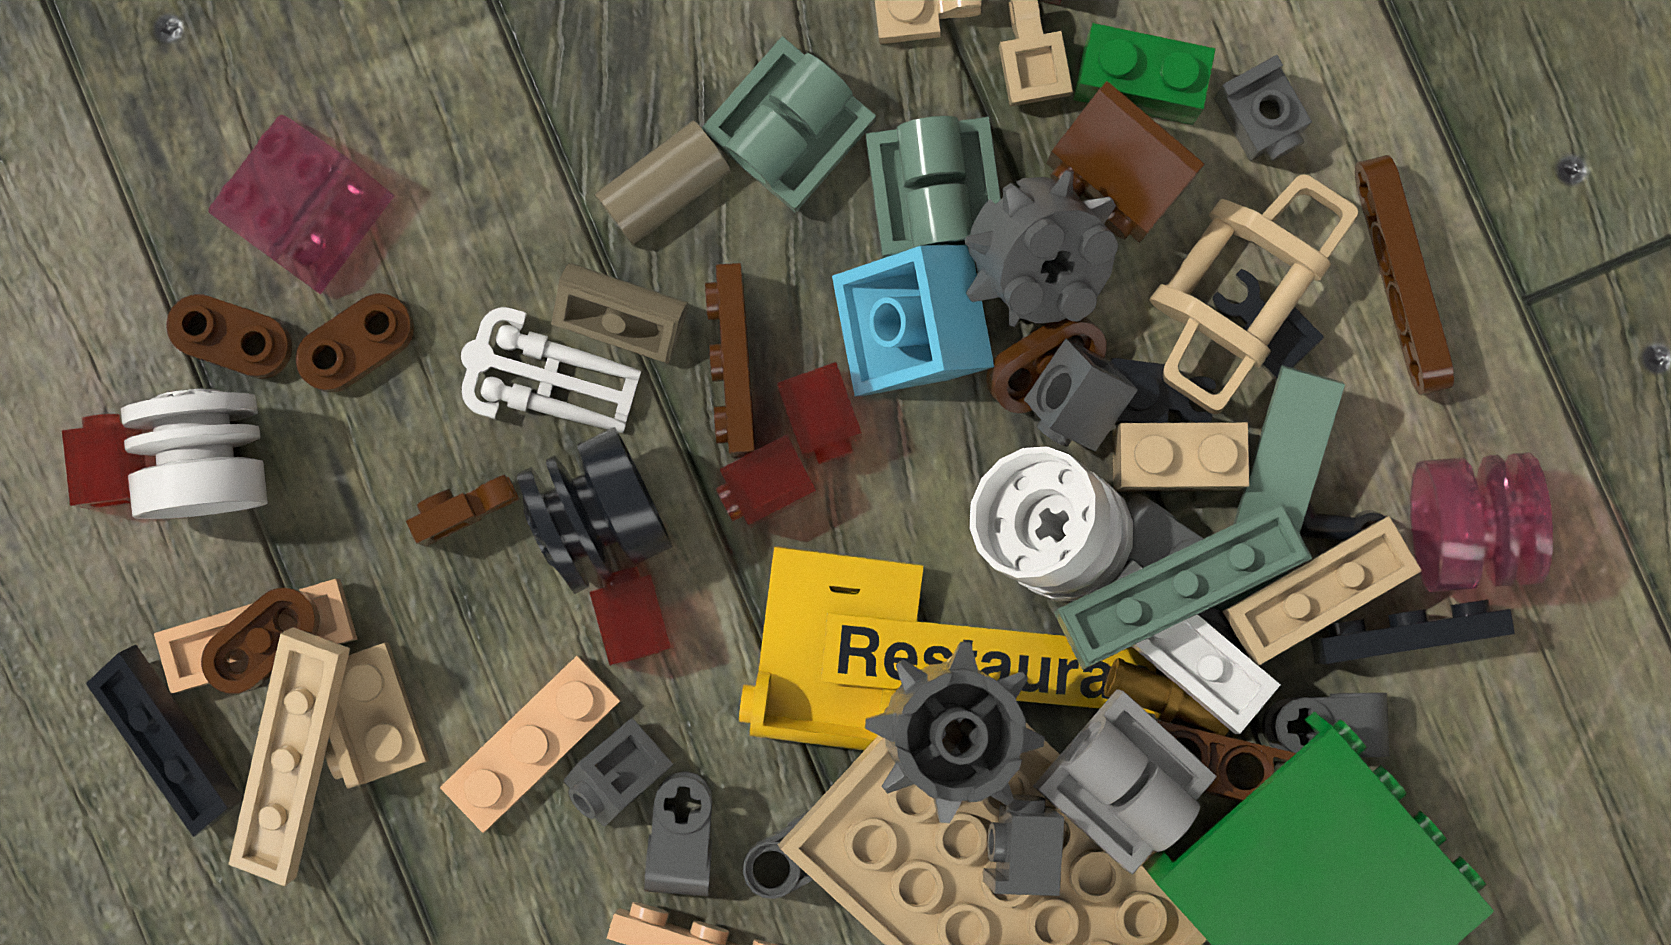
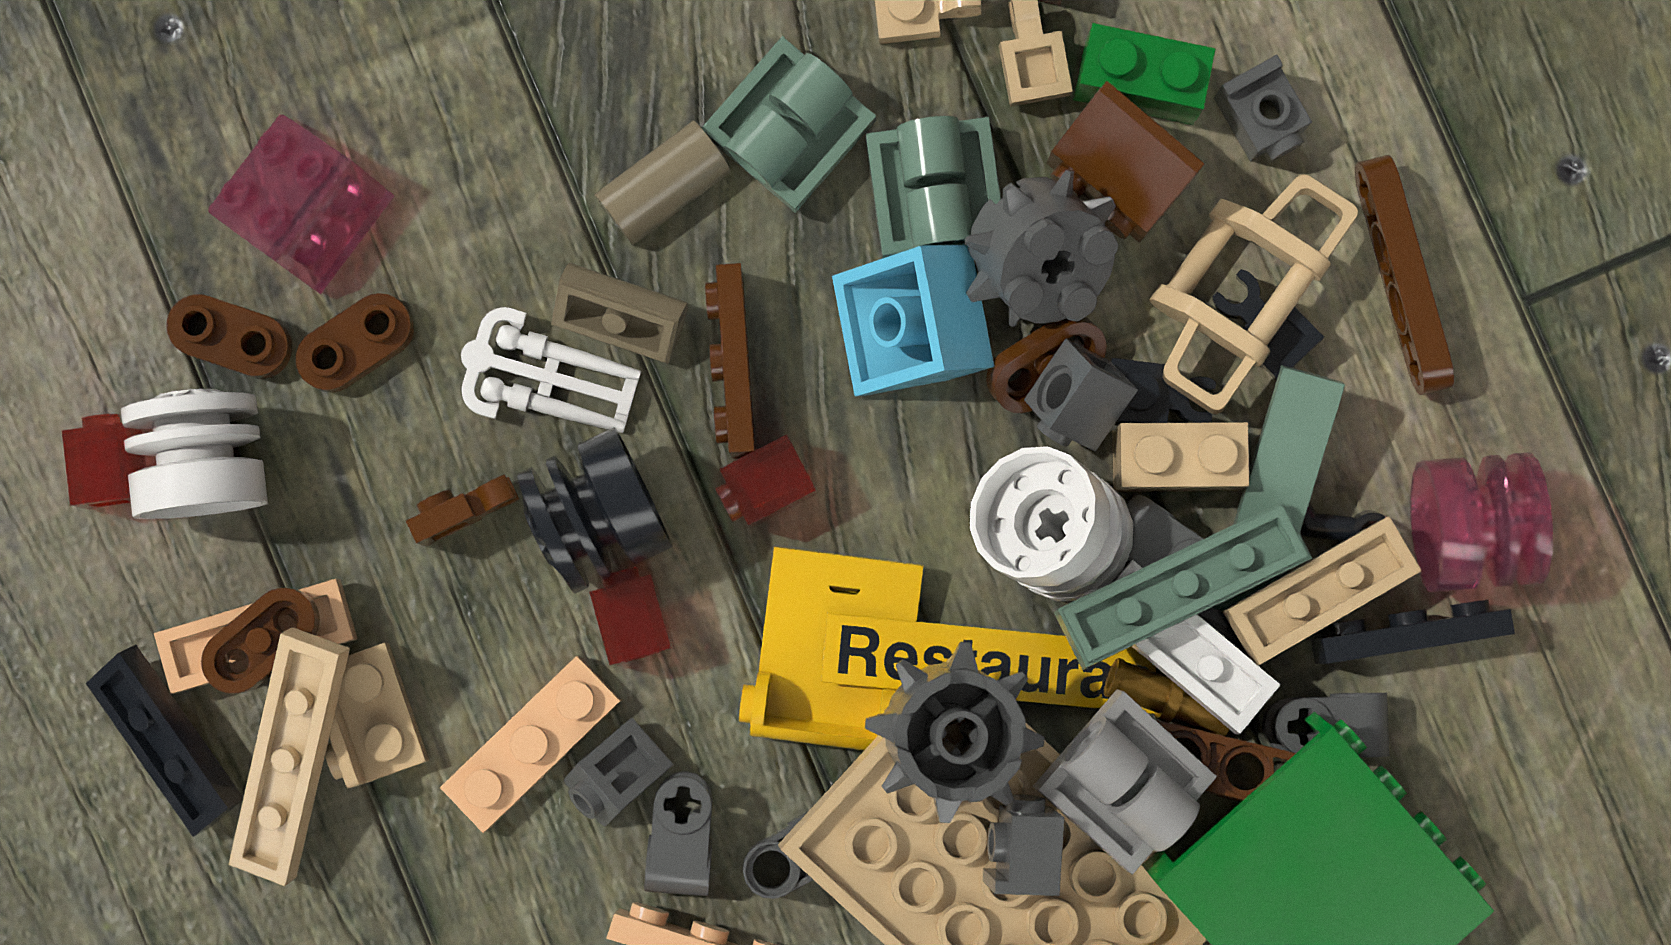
clear red brick [777,362,862,465] -> none

